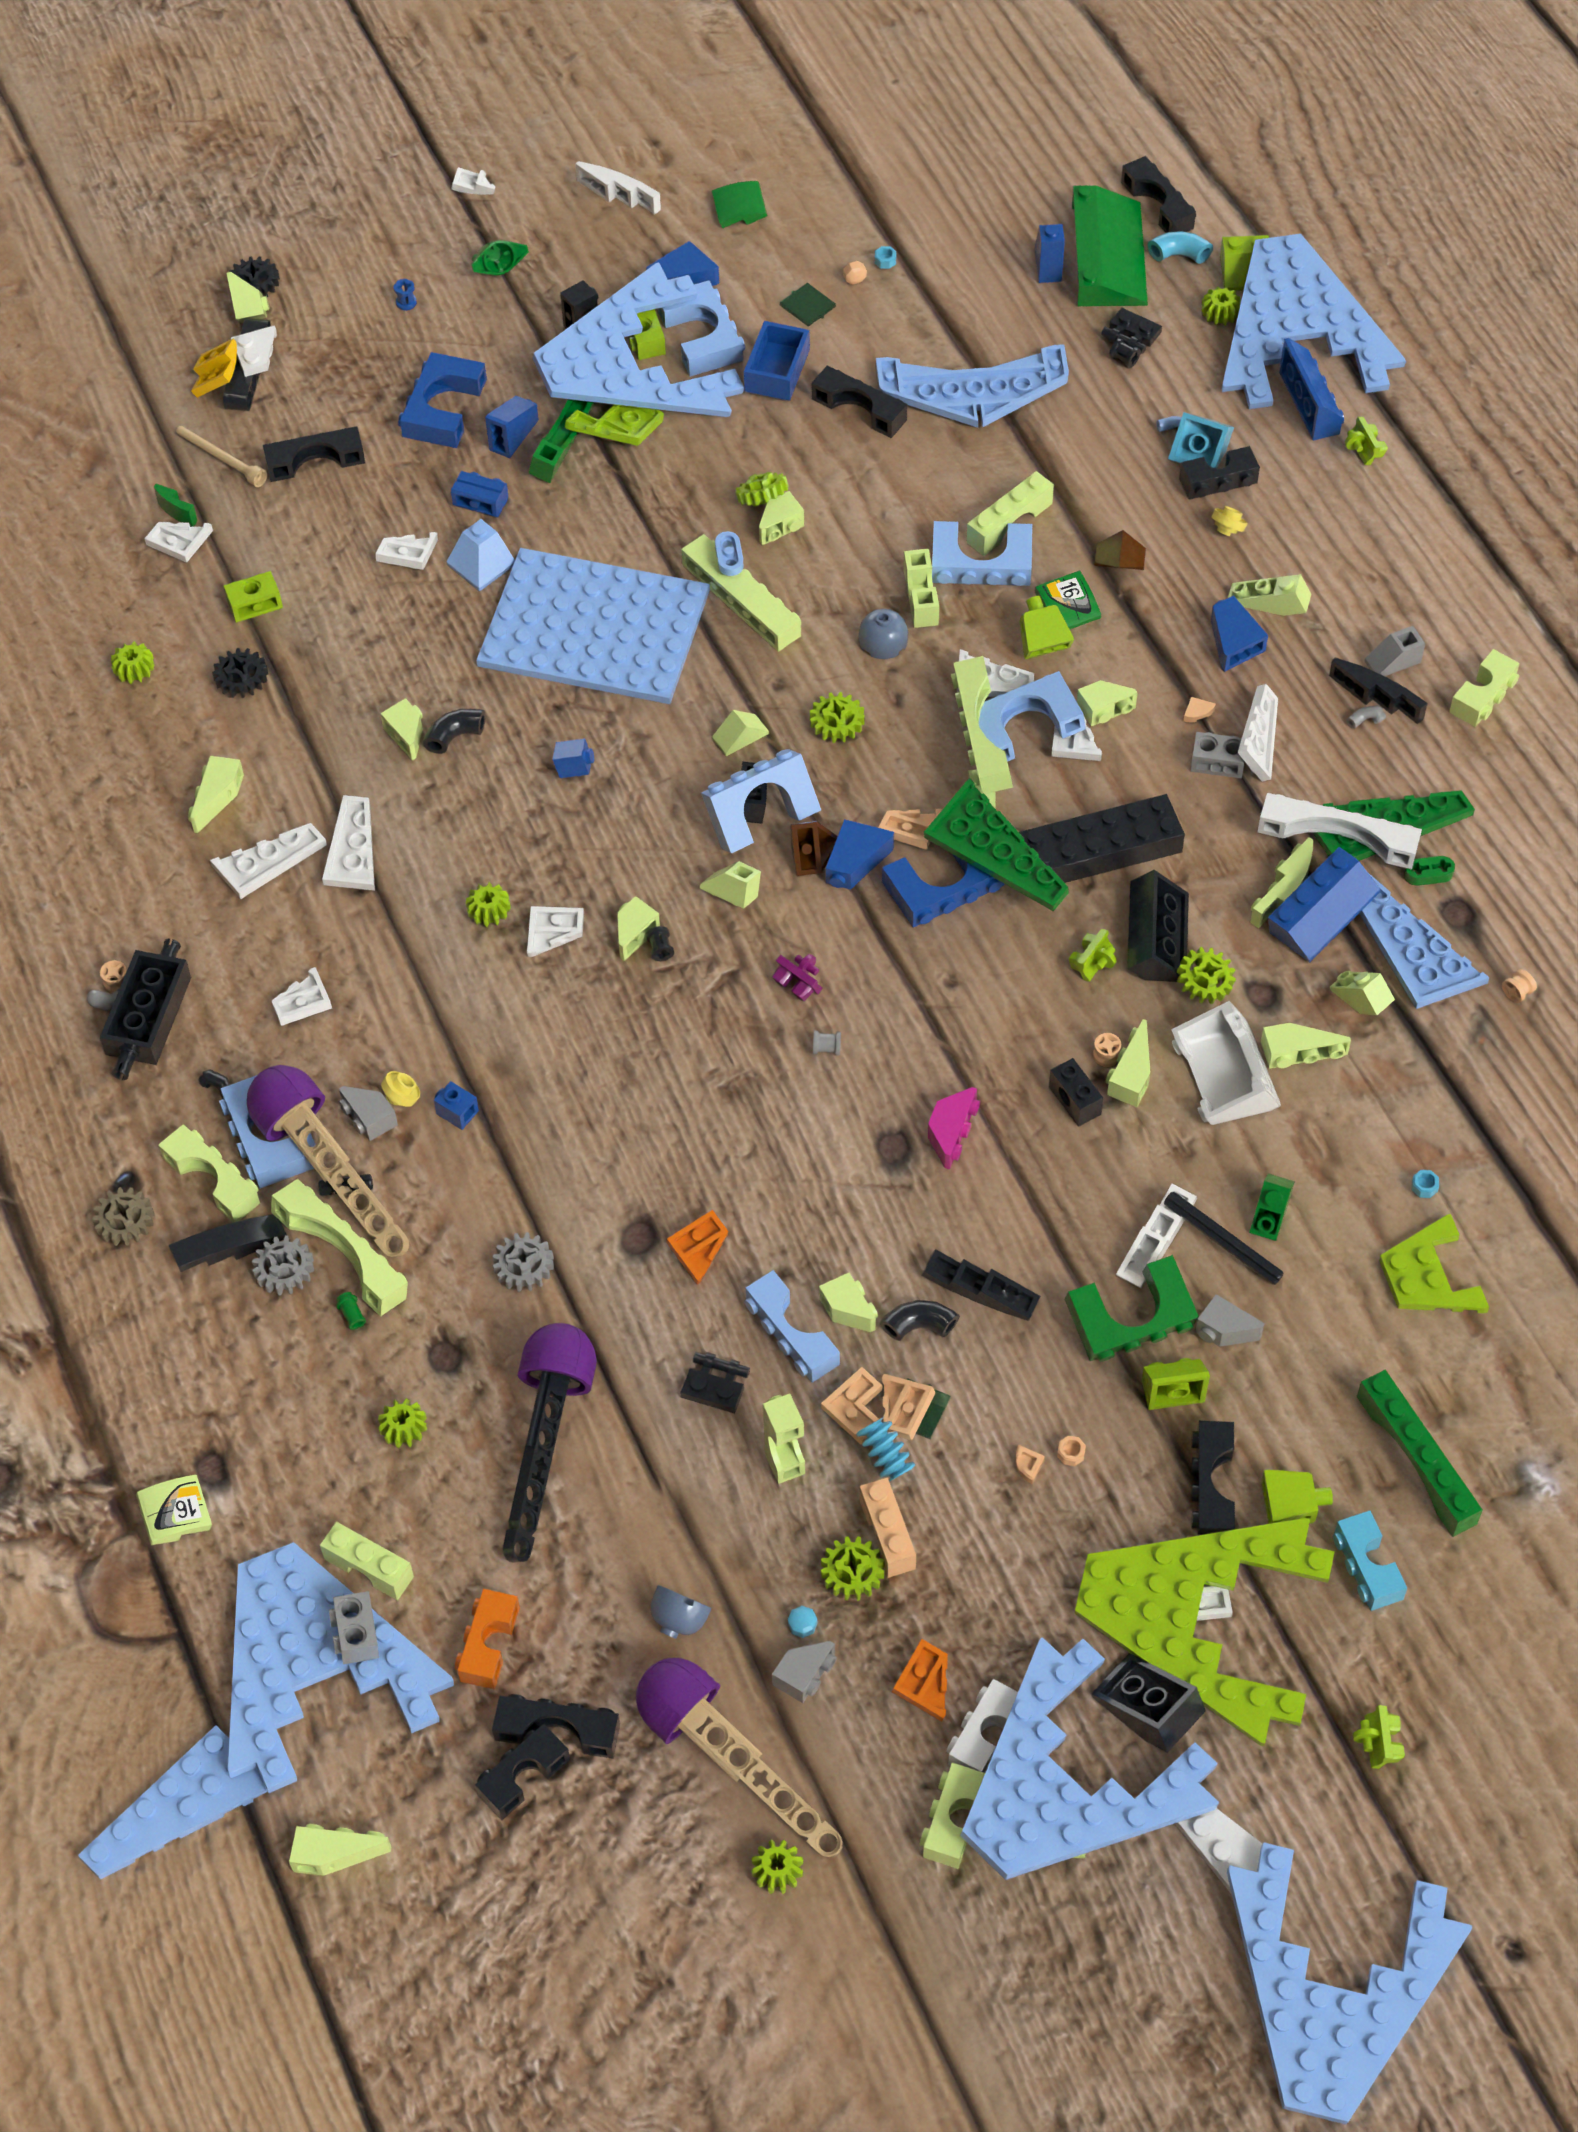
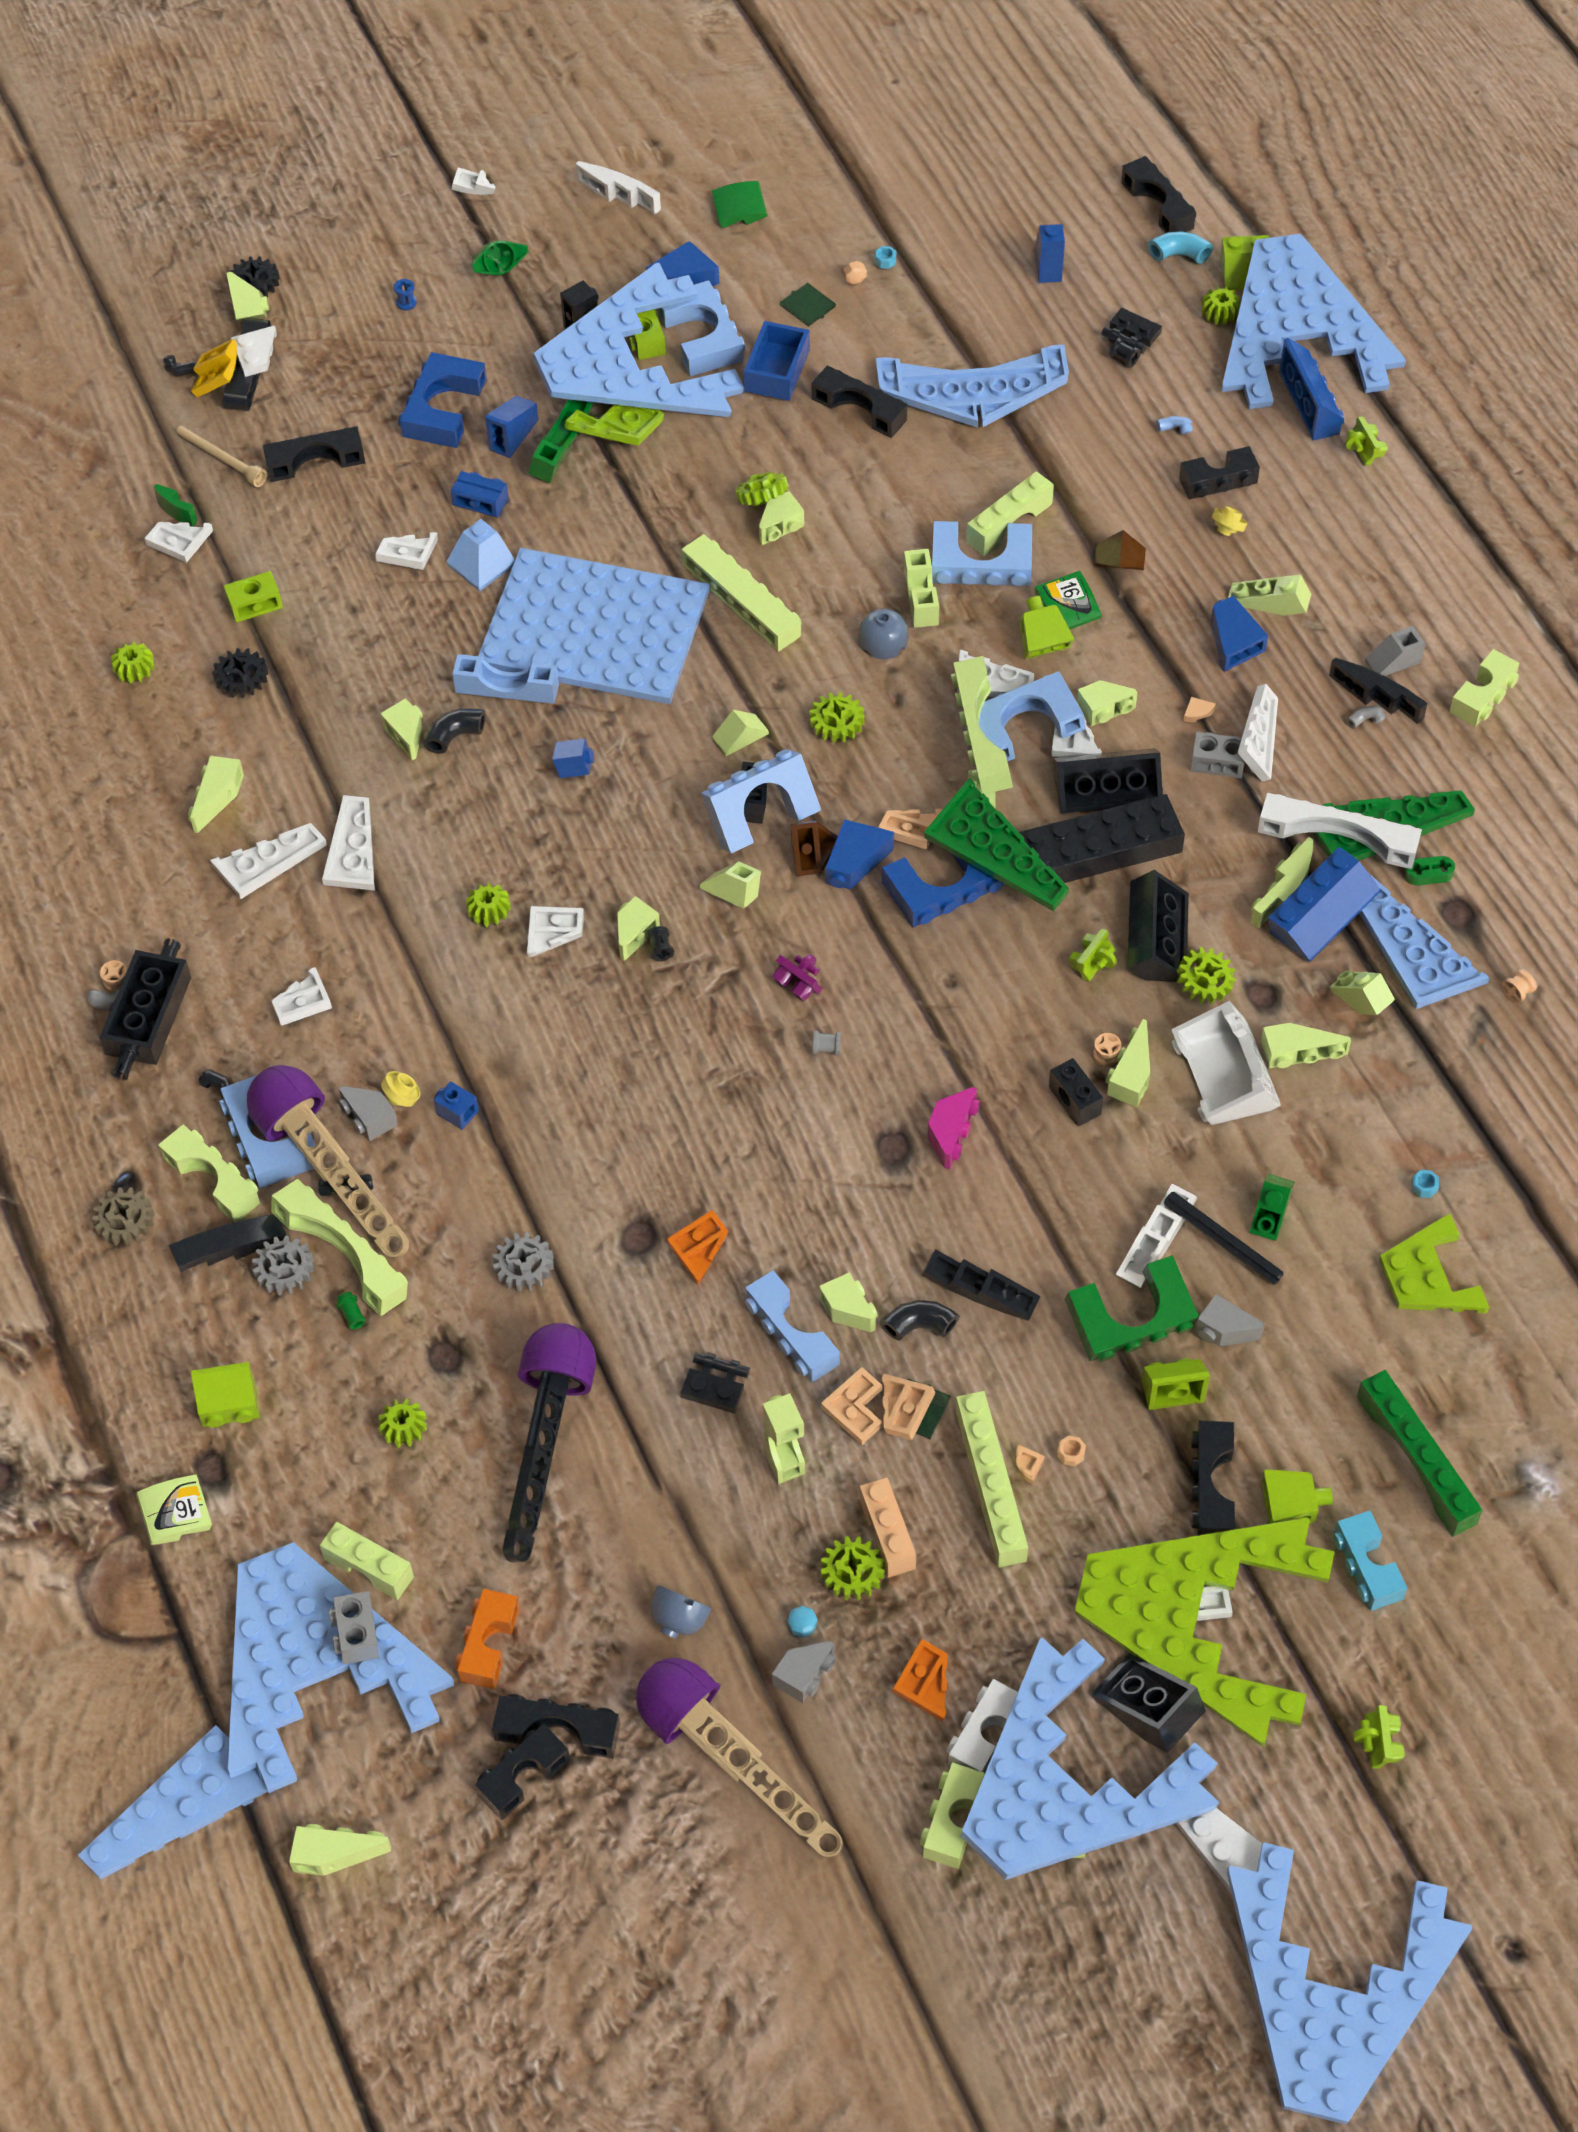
light blue plate [715,531,744,576] -> none
lime gear [751,1840,803,1894] -> none
medium azure piece [856,1416,916,1482] -> none
green slope [1072,185,1148,307] -> none
medium azure slope [1168,412,1234,468] -> none
none -> black arm [163,355,196,376]
none -> lime slope [191,1362,260,1428]
none -> light blue arch [453,654,559,704]
none -> yellowish green brick [955,1391,1028,1568]
none -> black slope [1053,748,1163,813]

